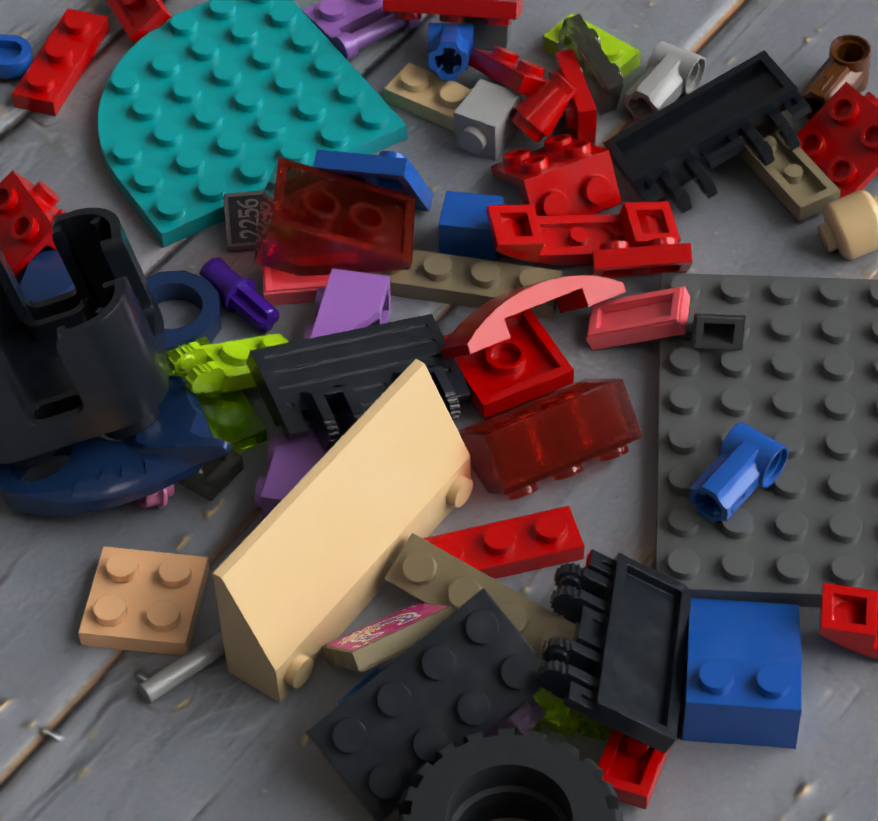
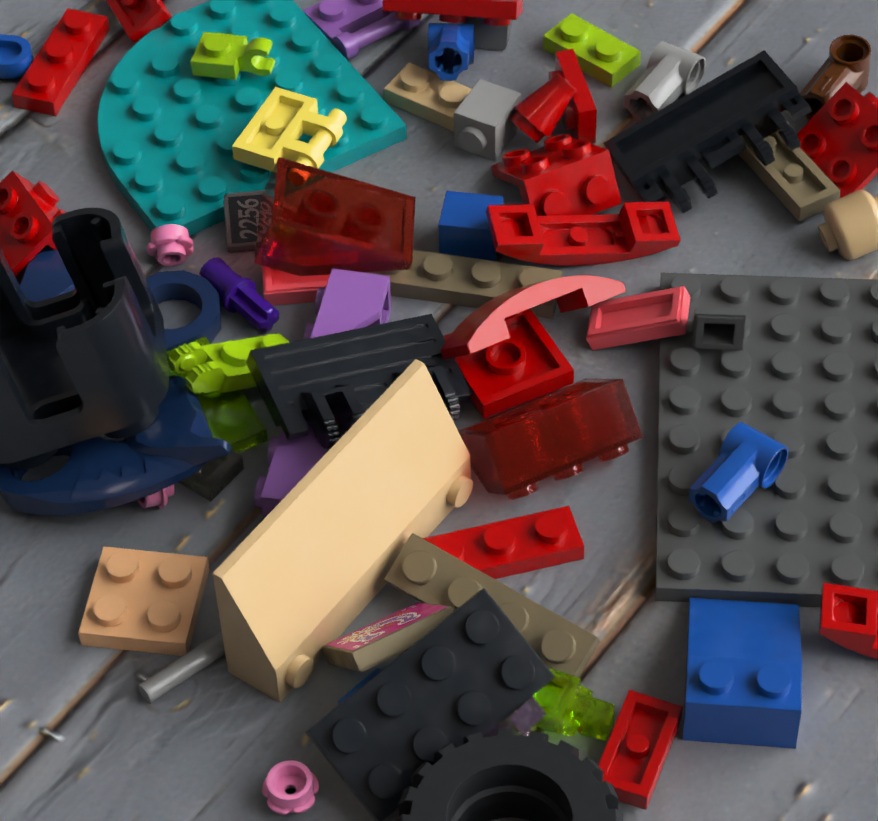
blue plate [313,149,433,212] -> none
red plate [468,46,550,96] -> none
black hinge [537,549,692,754] -> none
clear smoke plate [557,14,624,115] -> none
red plate [589,237,693,279] -> none
none -> bright pink plate [146,224,194,266]
none -> lime plate [190,32,276,80]
none -> light yellow plate [232,87,347,183]
none -> bright pink plate [262,760,319,815]

